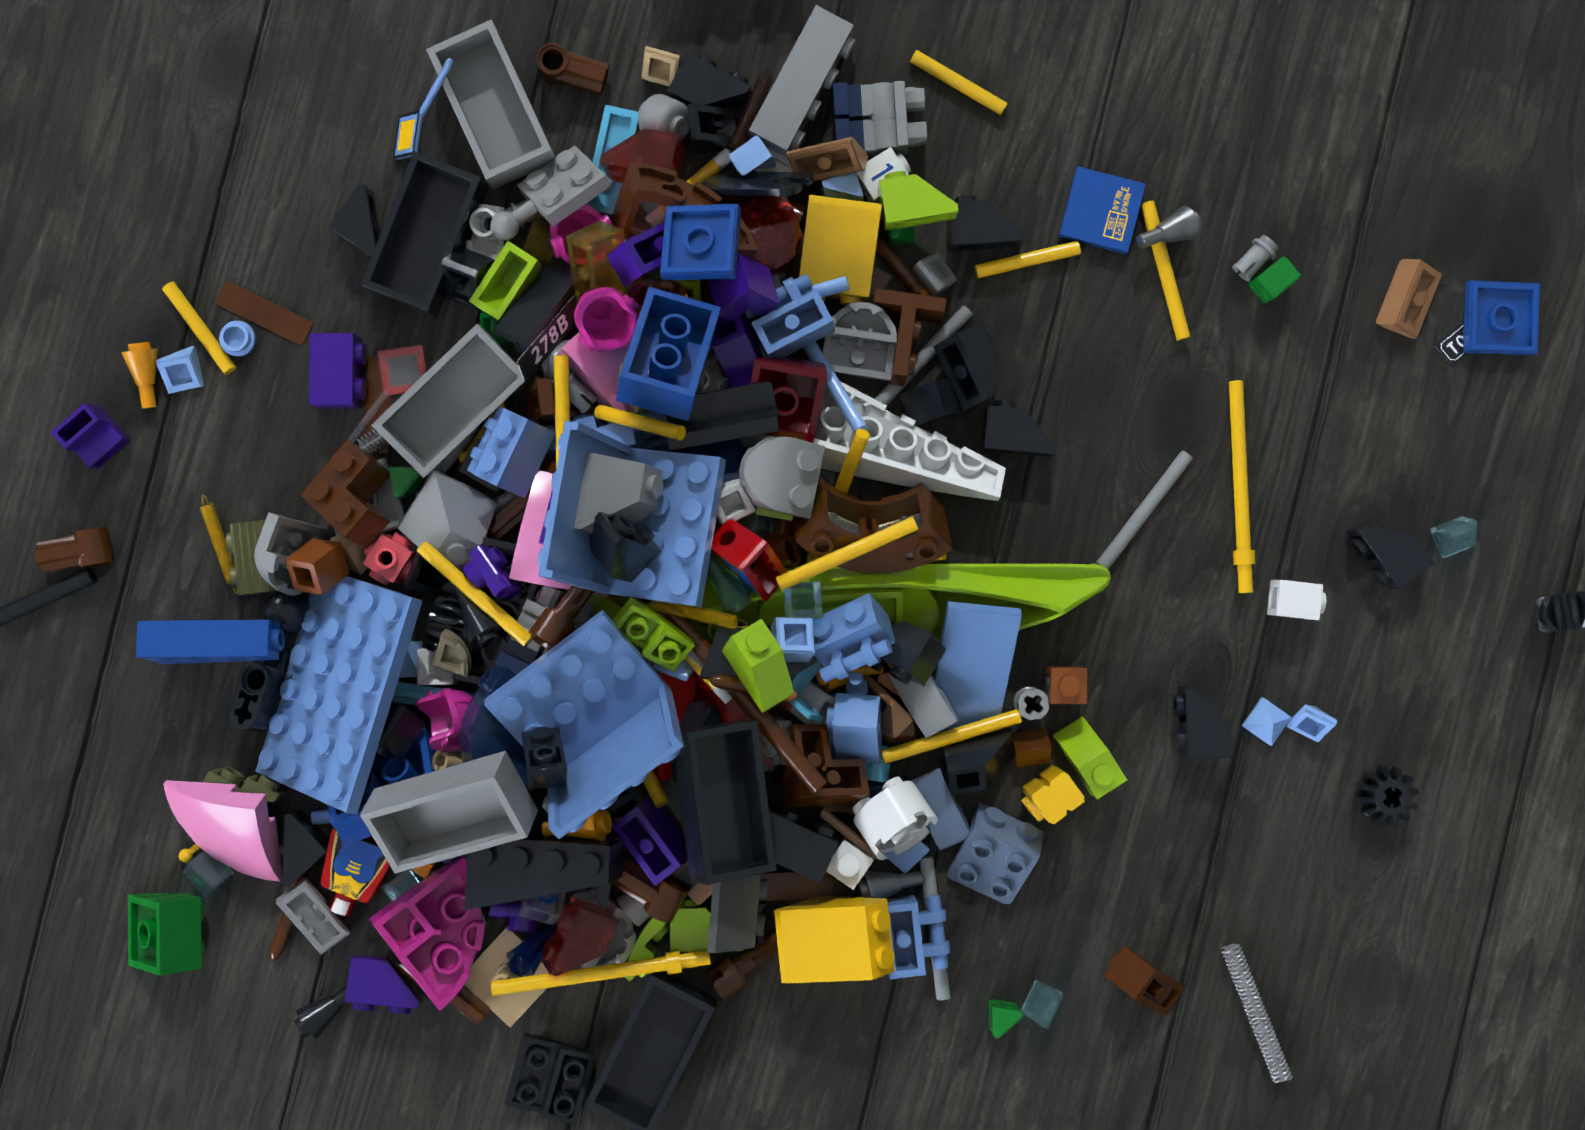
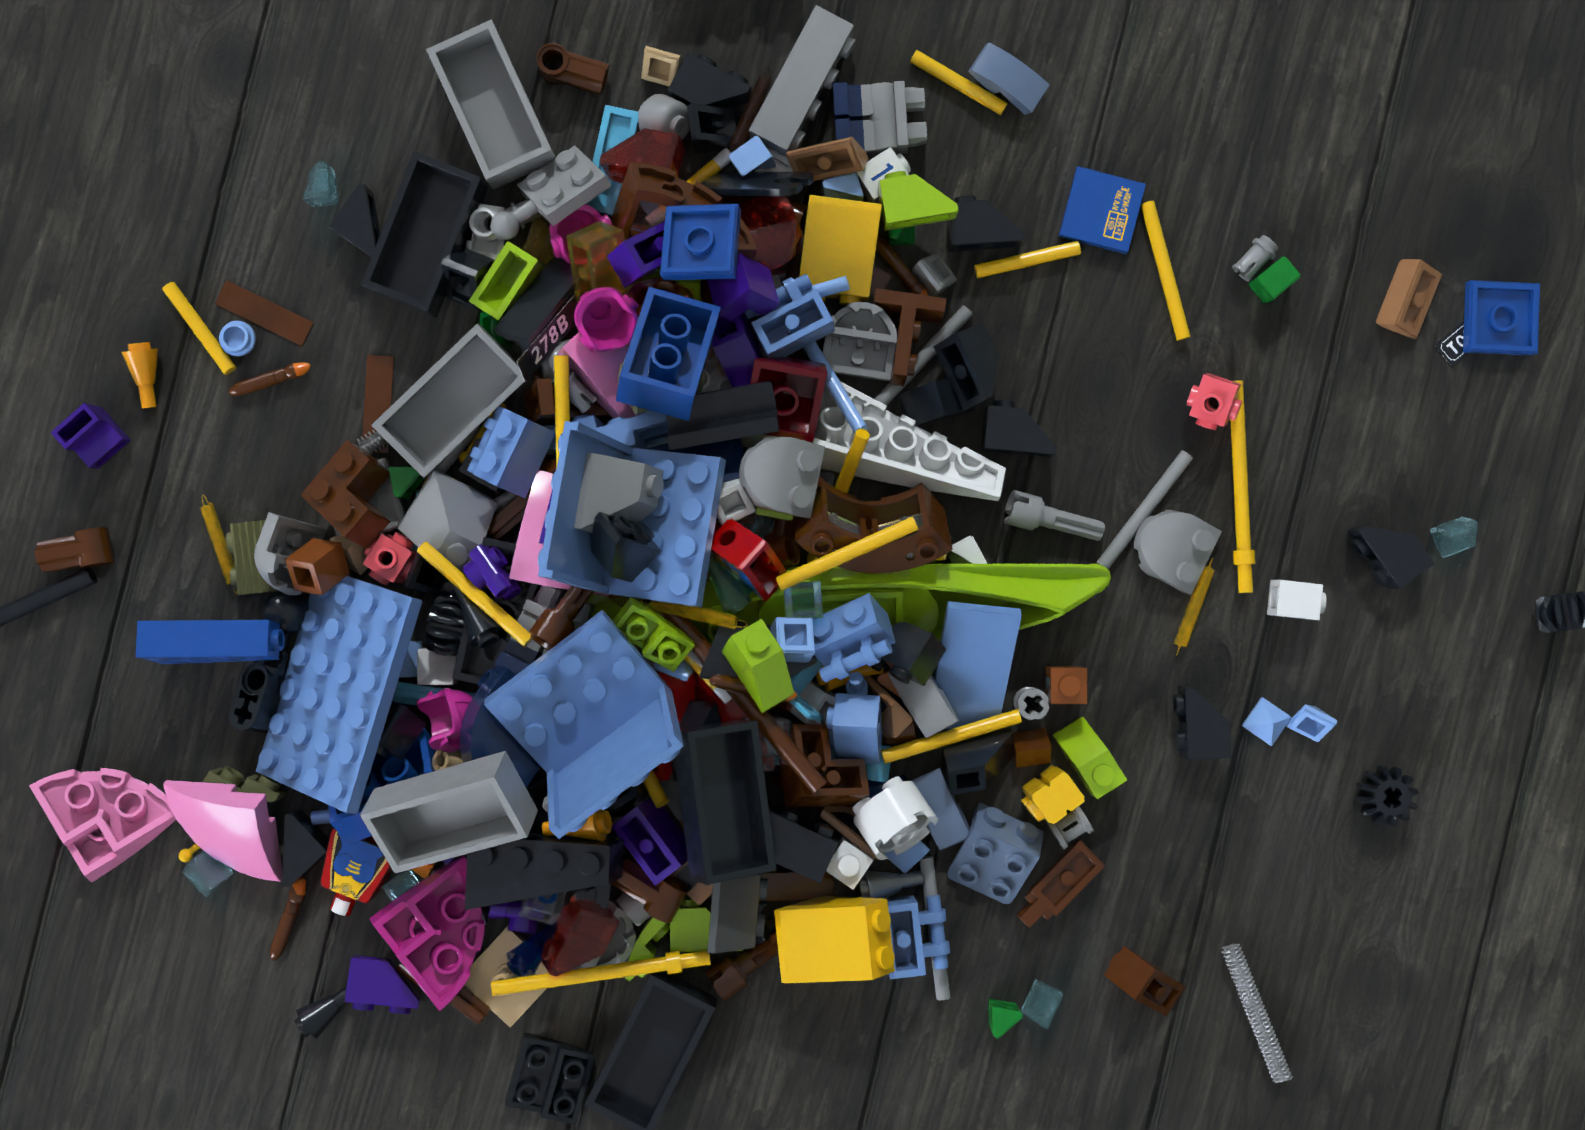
green slope [128,893,205,976] -> none
light blue slope [156,346,204,394] -> none
light grey plate [276,877,351,955] -> none
dark purple brick [309,333,367,409] -> none
clear piece [347,345,427,443] -> none
piece [393,58,454,160] -> none
dark tan tile [432,629,472,677] -> none
black slope [521,727,567,790] -> none
yellow bar [594,405,686,440] -> none
flat silver cone [1136,205,1201,249] -> none
none -> bright pink brick [29,768,176,882]
none -> reddish brown piece [228,362,311,396]
none -> clear light blue slope [303,161,339,207]
none -> white slope [948,535,987,564]
none -> sand blue slope [968,43,1050,115]
none -> light grey piece [1004,490,1105,541]
none -> reddish brown hinge [1016,839,1105,928]
none -> light grey bush [1046,806,1094,850]
none -> light grey slope [1134,510,1222,595]
none -> yellow piece [1174,557,1215,656]
none -> coral brick [1186,373,1242,430]

